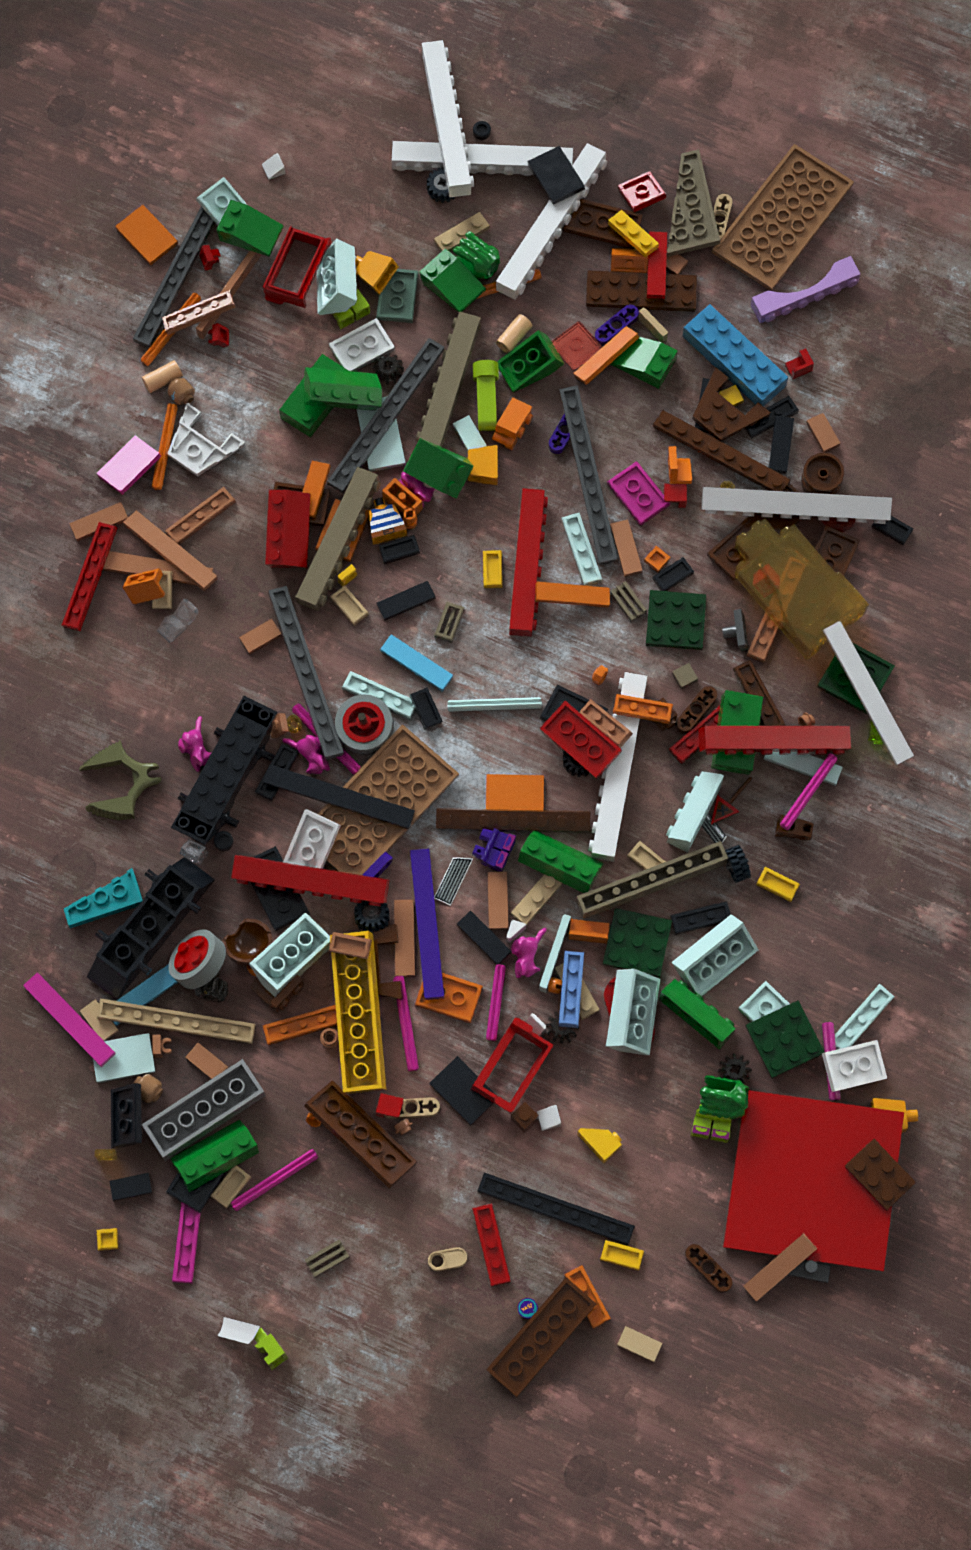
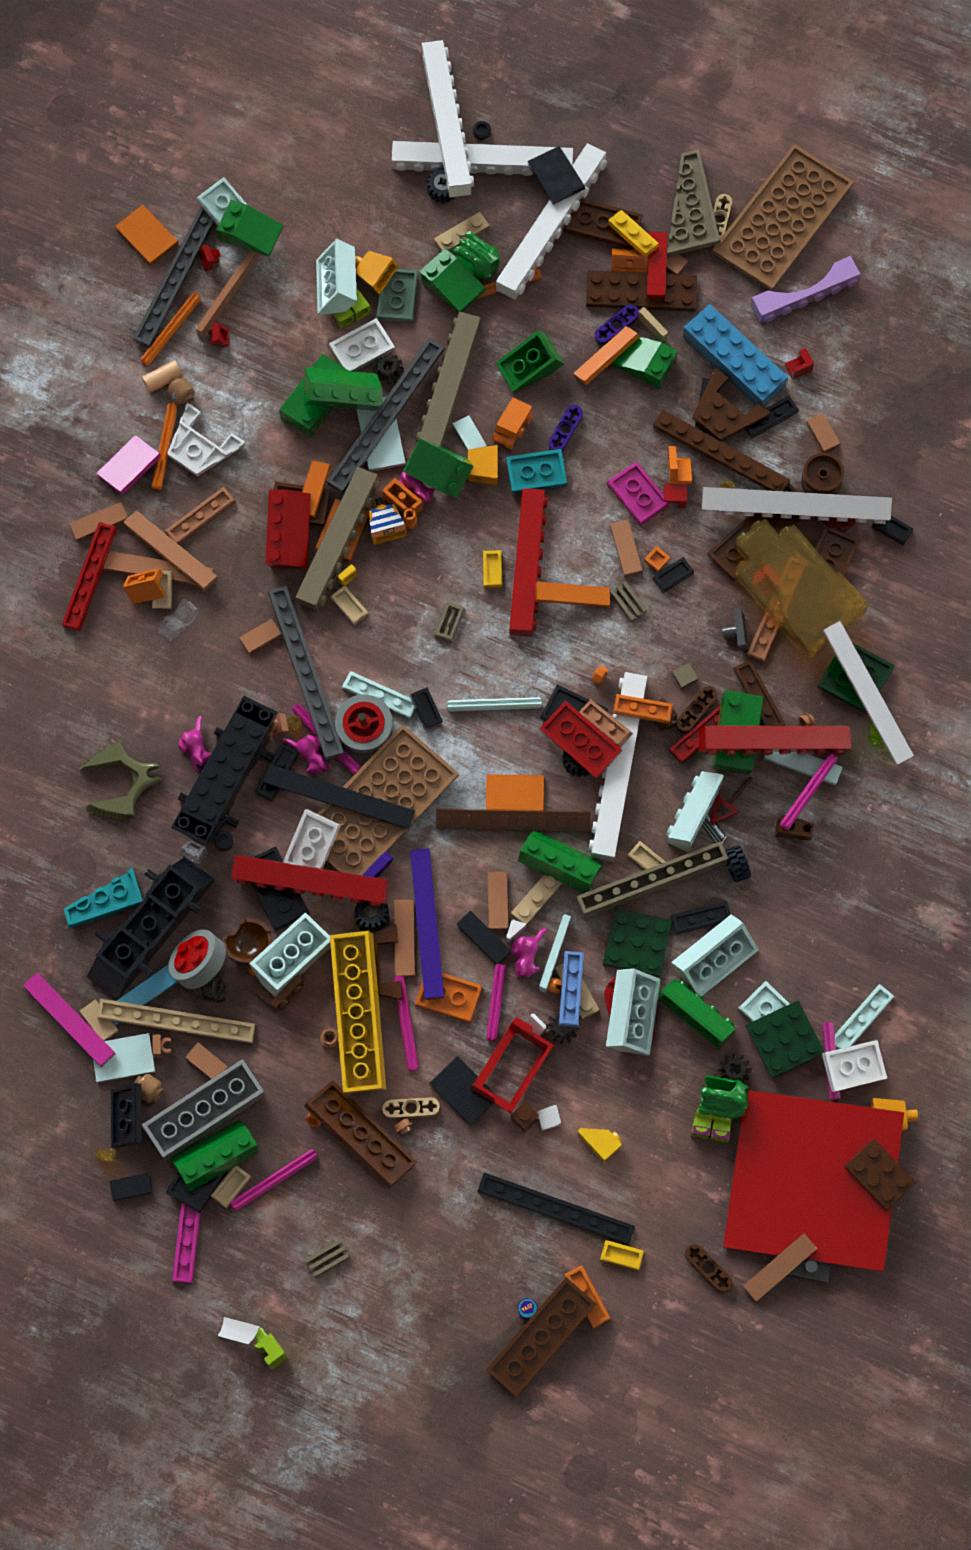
yellow tile [97,1228,119,1251] -> none
nougat tile [162,290,236,335] -> none
white slope [262,153,285,180] -> none
orange tile [262,1005,337,1045] -> none
red piece [263,226,332,308] -> none
nougat tile [329,932,372,960] -> none
black tile [376,581,436,621] -> none
red panel [376,1093,404,1118] -> none
black tile [379,535,420,564] -> none
medium azure tile [380,635,453,692] -> none
tan piece [428,1247,467,1271] -> none
sticker [434,857,473,906] -> none
dark purple hips [472,828,516,872] -> none
red tile [472,1203,511,1287] -> none
lime beam [473,360,499,431] -> none
light nougat pin [496,314,533,353] -> none
clear red tile [551,321,602,370] -> none
dark grey plate [560,385,617,565] -> none
light aqua tile [561,513,602,586] -> none
orange panel [569,919,609,944] -> none
tan tile [617,1326,662,1362] -> none
tile [618,171,666,212] -> none
dark green plate [646,590,706,650] -> none
yellow tile [719,385,744,406] -> none
yellow tile [756,867,800,902] -> none
black tile [768,415,794,473] -> none
none -> teal plate [506,449,567,494]

